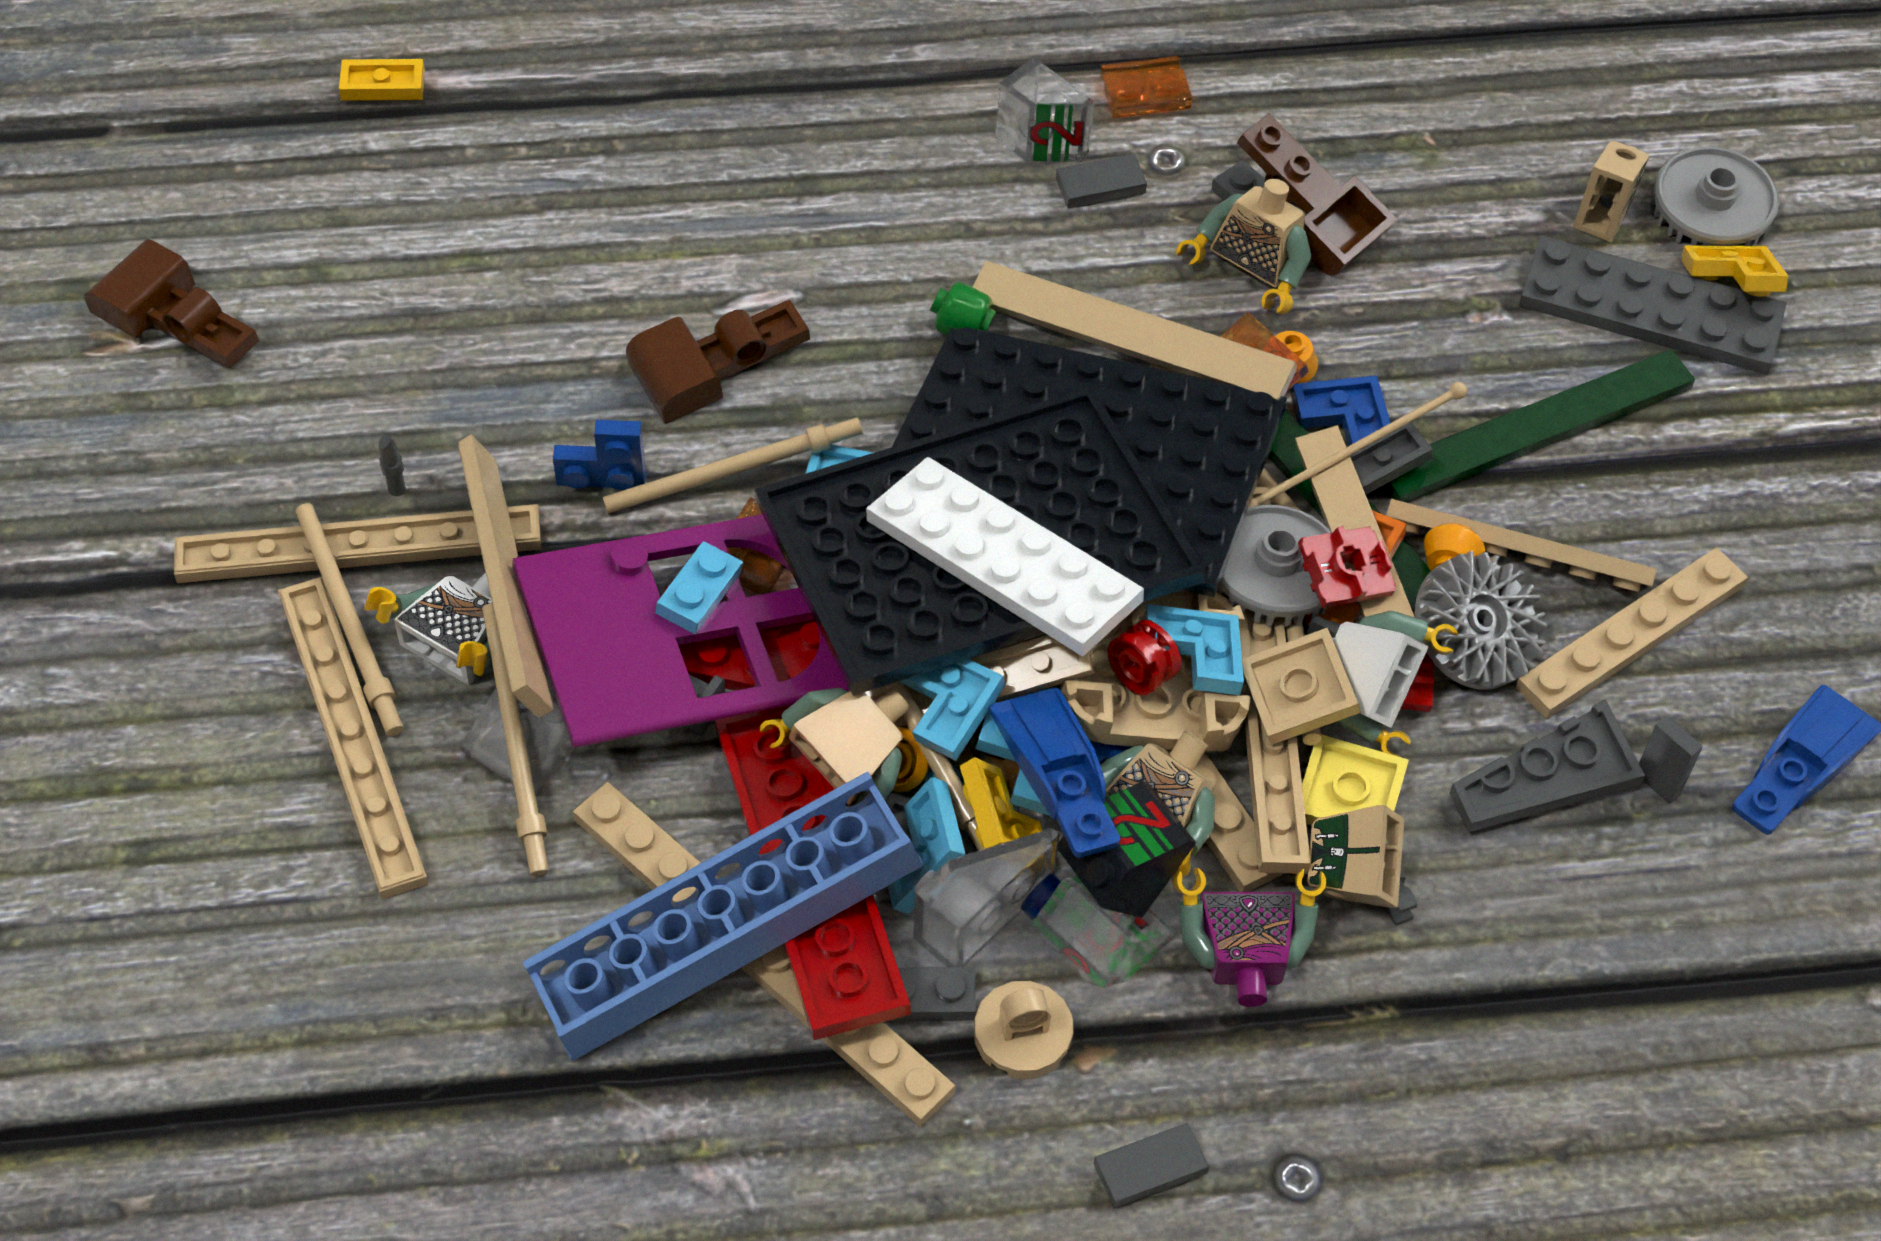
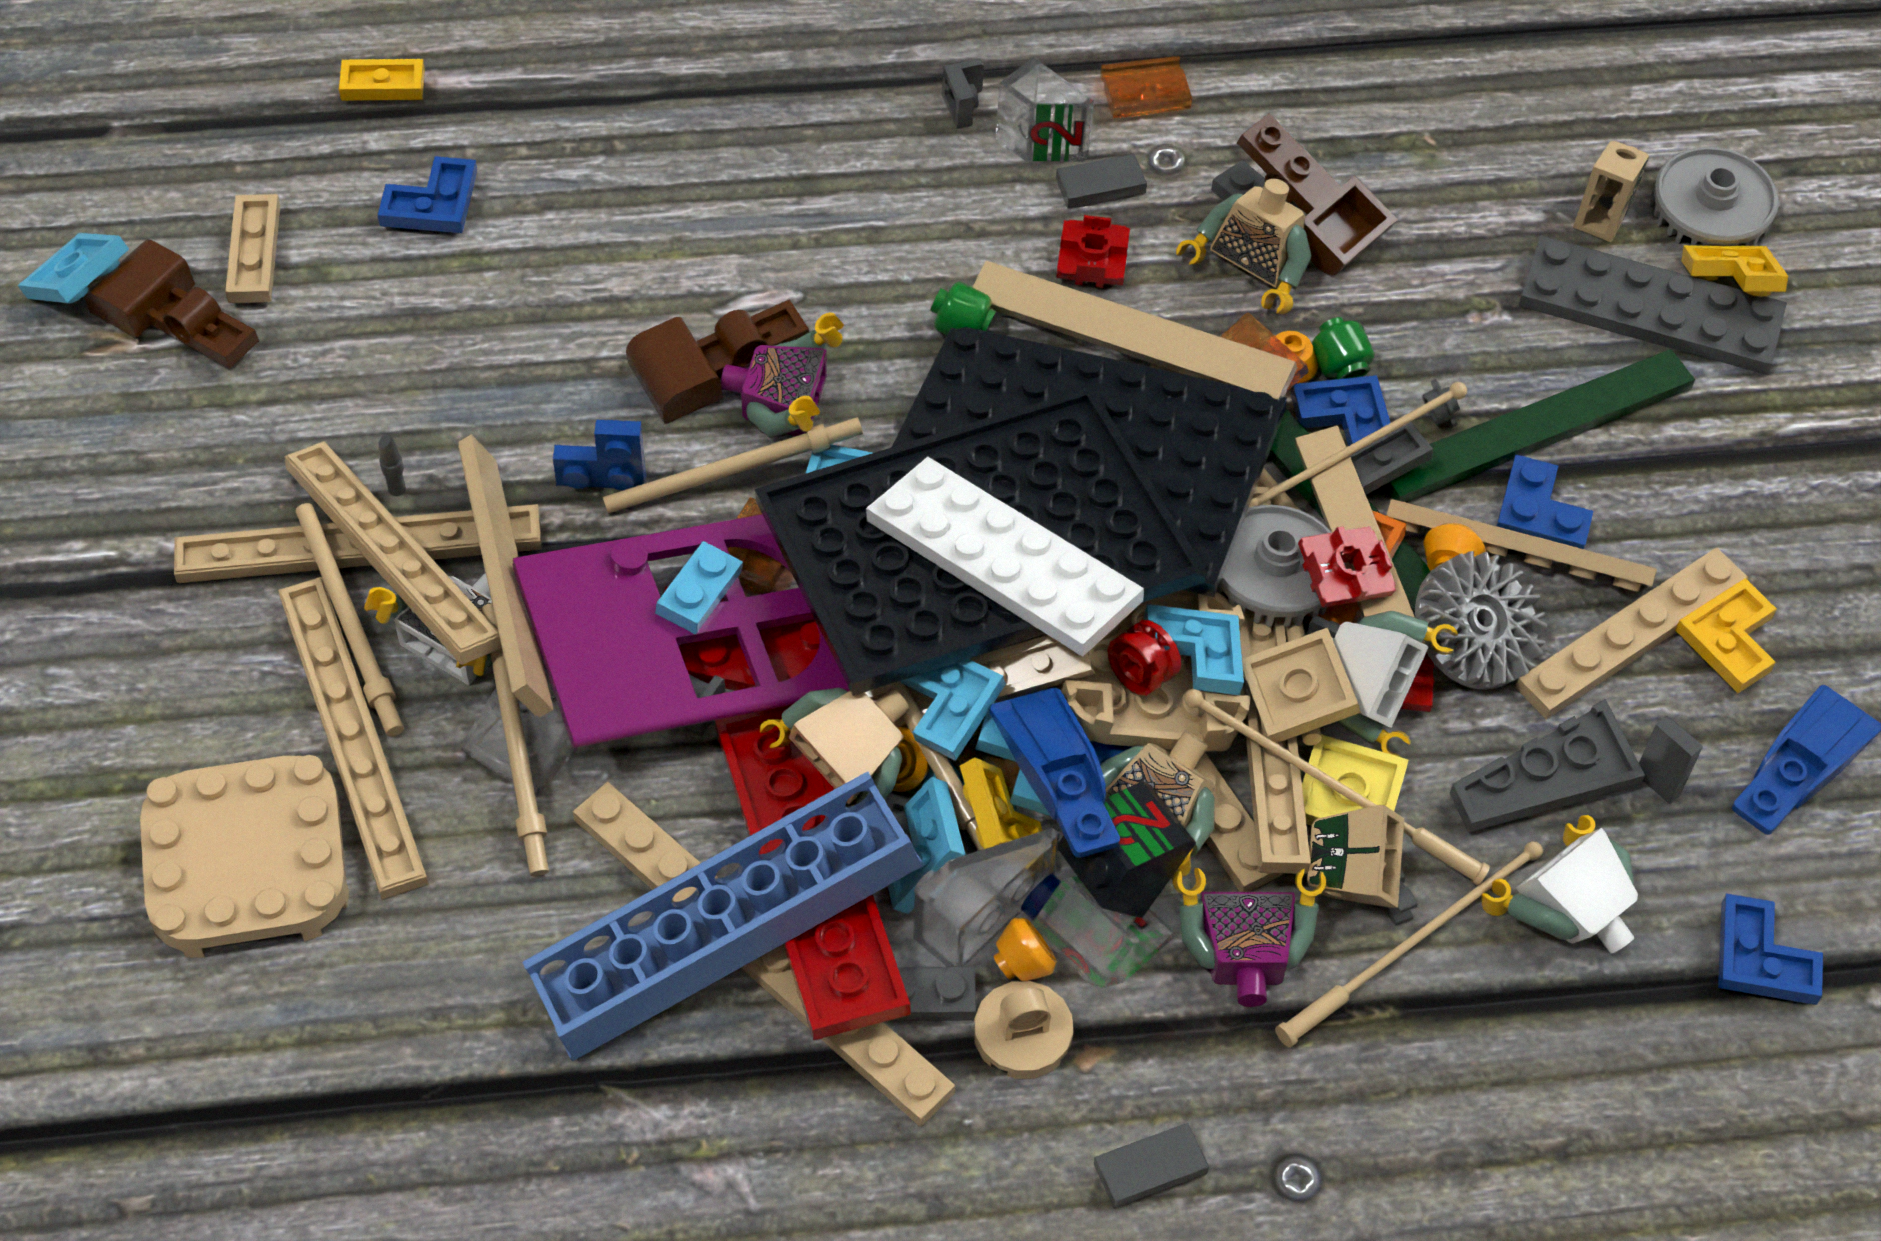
none -> medium azure plate [17,233,129,303]
none -> tan plate [140,755,349,958]
none -> tan plate [225,194,280,303]
none -> tan tile [284,441,502,665]
none -> blue plate [378,156,477,233]
none -> torso [721,312,844,437]
none -> dark grey bracket [942,59,984,129]
none -> light orange cone [993,918,1057,982]
none -> red piece [1056,215,1130,288]
none -> tan piece [1184,689,1490,886]
none -> tan piece [1275,841,1543,1047]
none -> green head [1312,317,1375,380]
none -> dark grey plate [1422,379,1460,427]
none -> white torso [1482,815,1638,954]
none -> blue plate [1496,455,1594,549]
none -> yellow plate [1675,578,1777,693]
none -> blue plate [1718,893,1823,1005]

